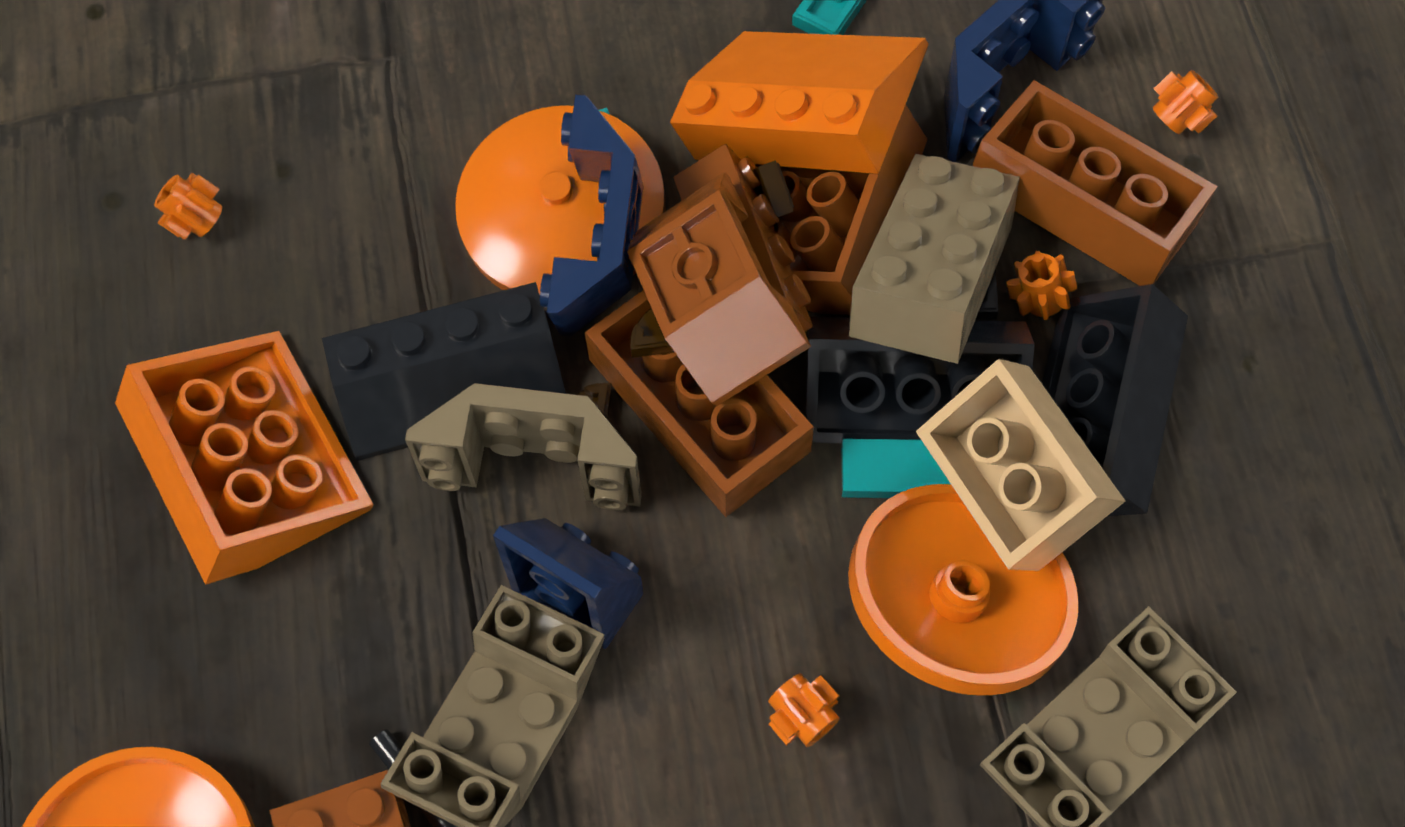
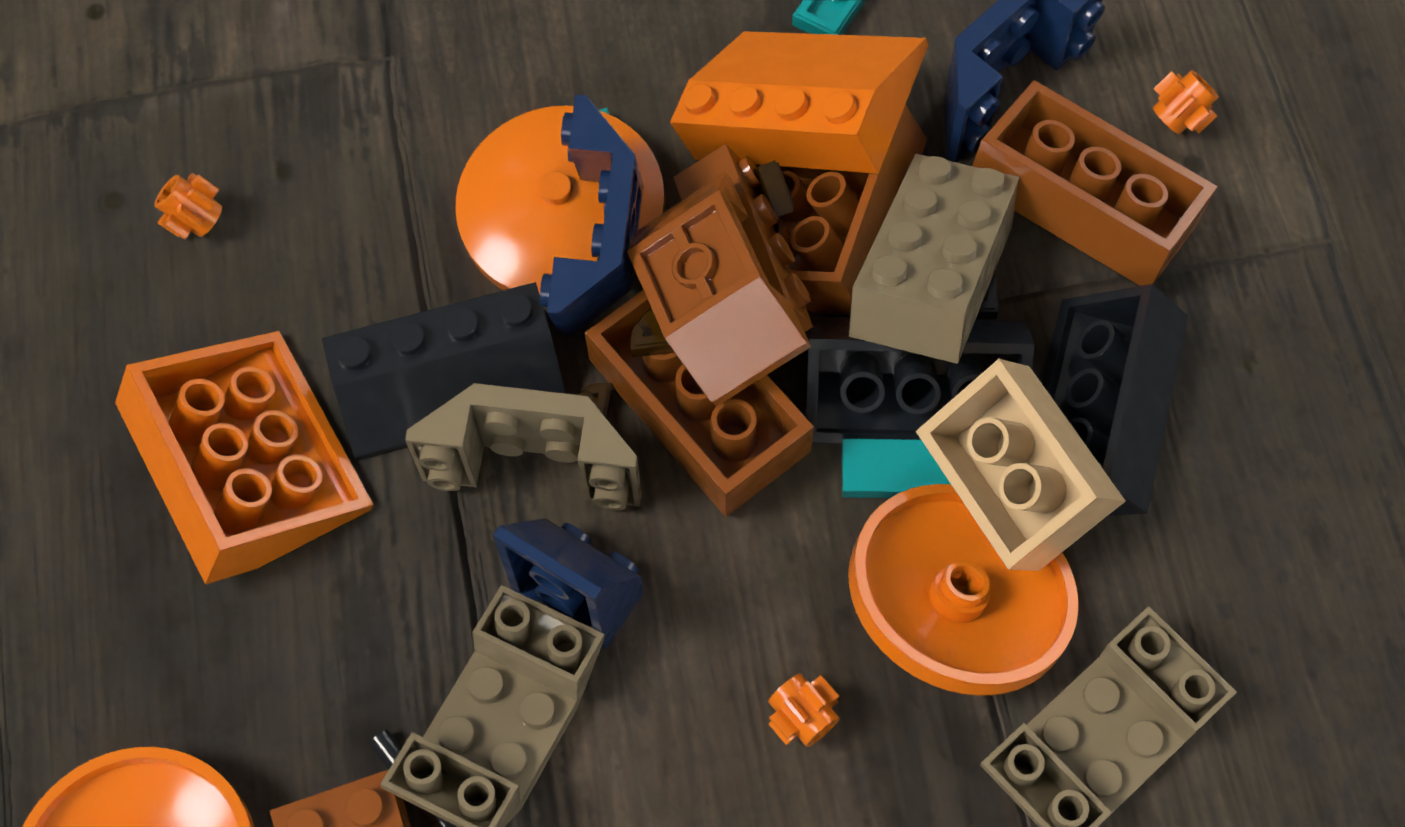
orange gear [1007,251,1077,320] -> none

